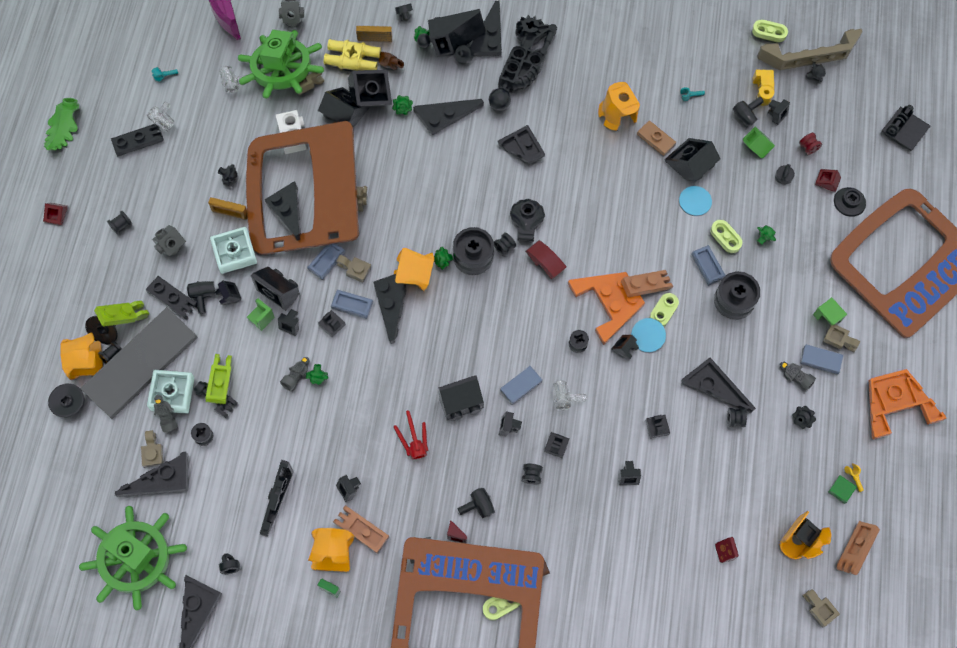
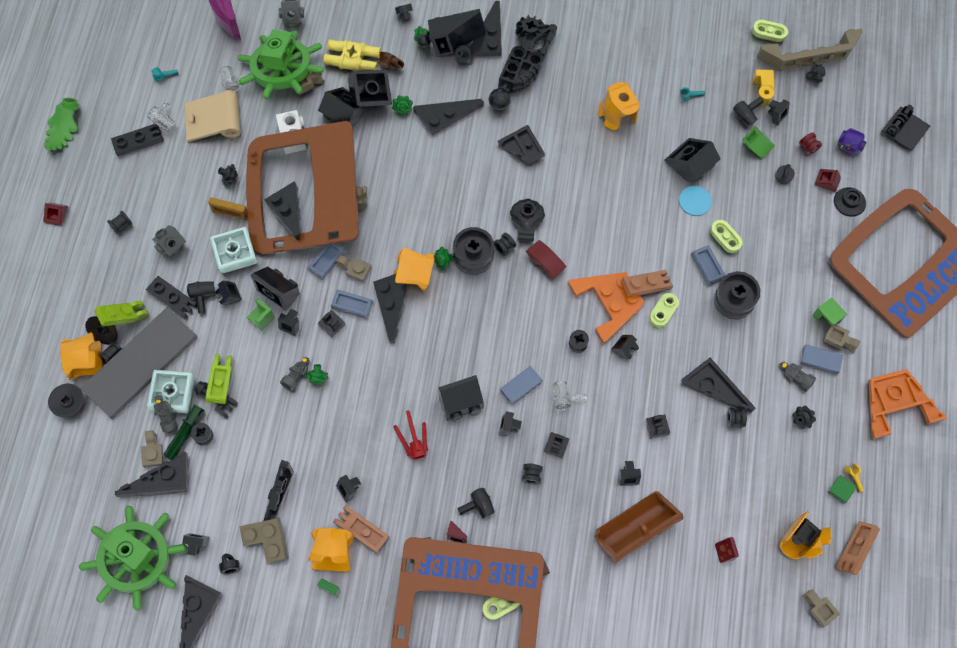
pearl gold tile [356,26,392,42] -> none
medium azure sticker [631,318,666,352] -> none
medium nougat plate [637,120,676,156] -> none
green plant [757,225,776,245] -> none
none -> dark green axle [164,404,205,460]
none -> black tile [182,533,209,556]
none -> tan door [184,90,240,142]
none -> dark tan plate [239,518,288,563]
none -> dark orange container [594,491,684,564]
none -> dark purple head [838,128,867,155]

